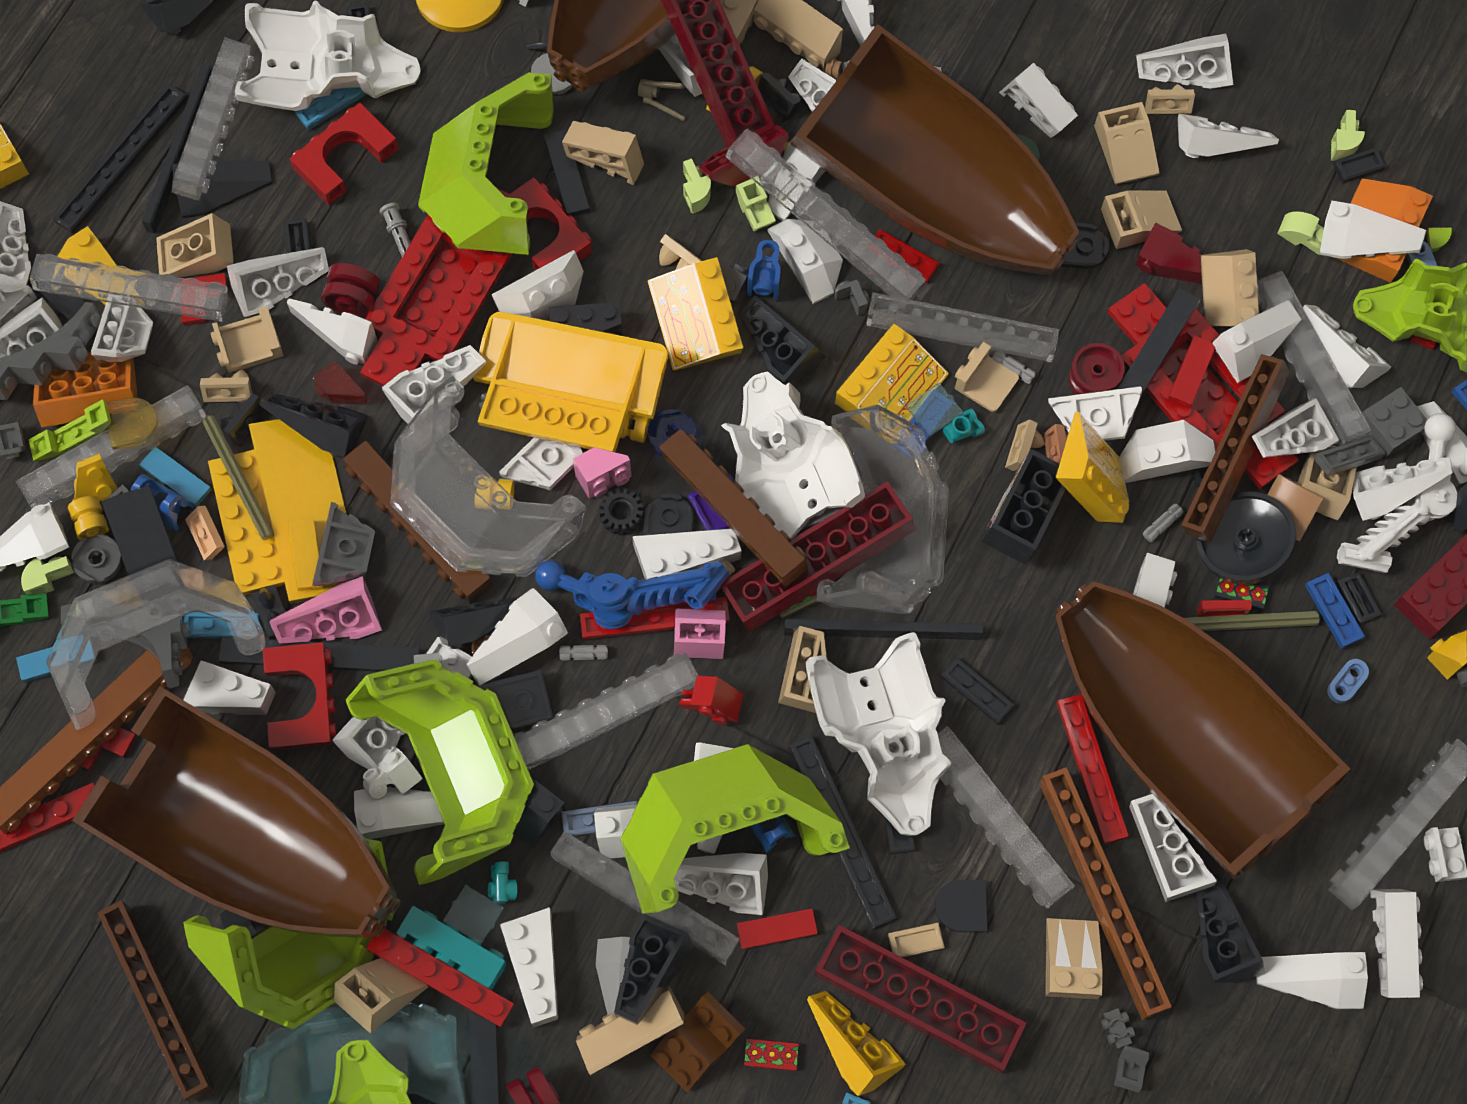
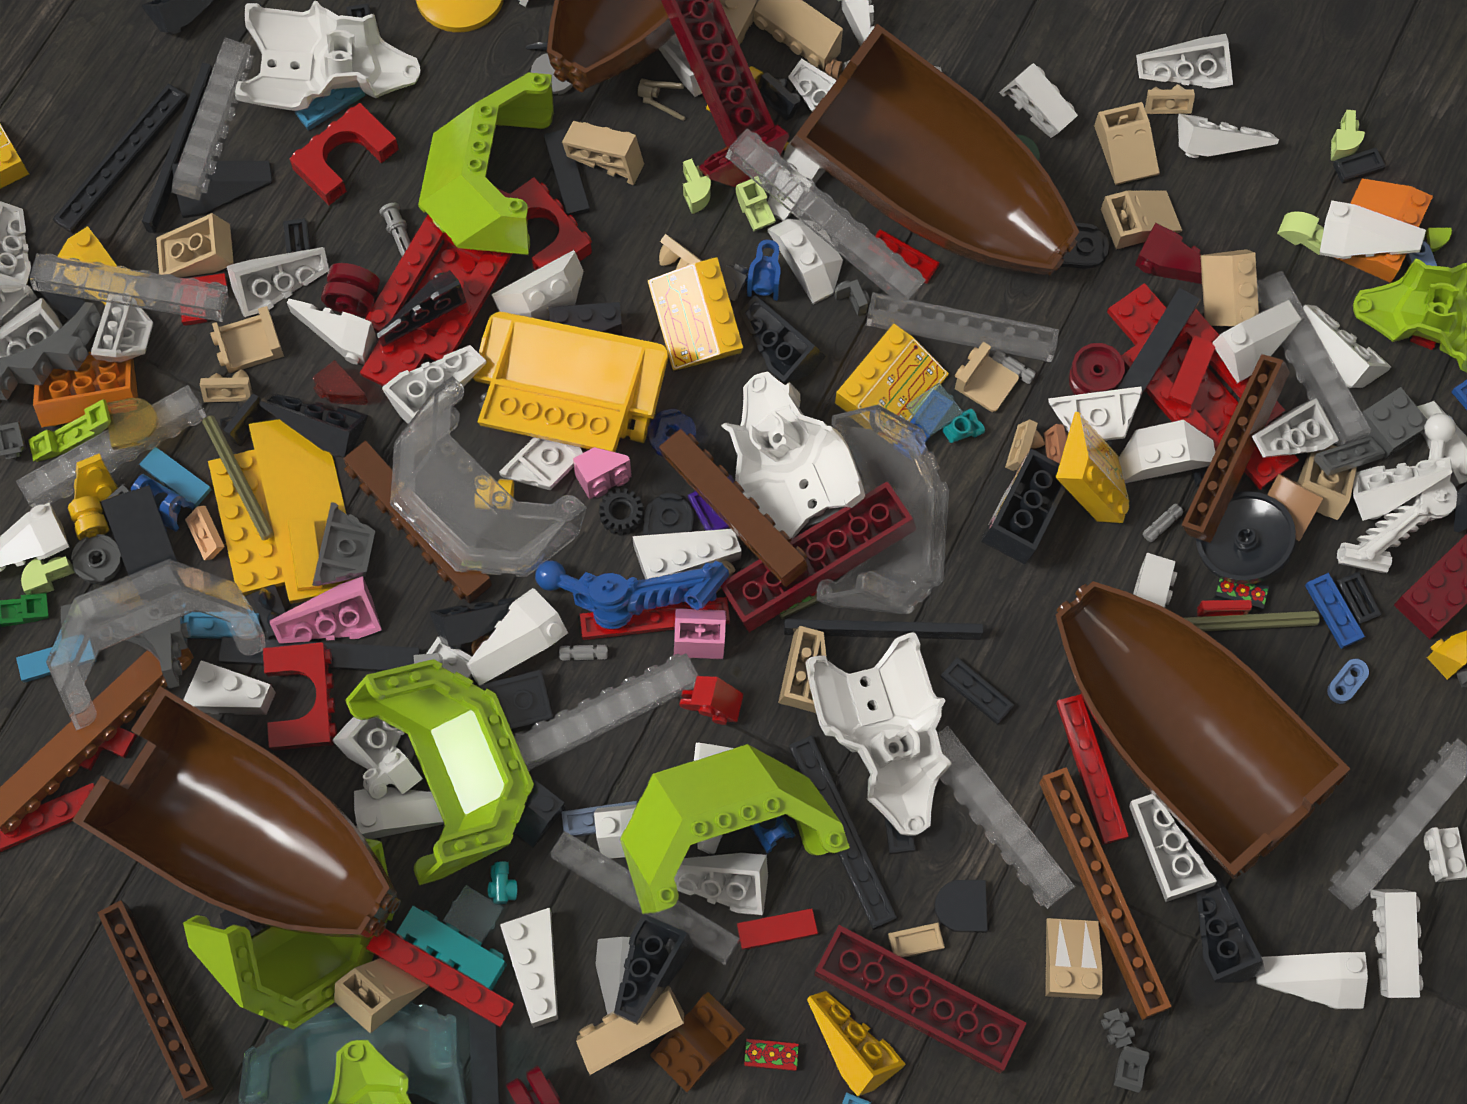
none -> black wedge [377,270,466,347]

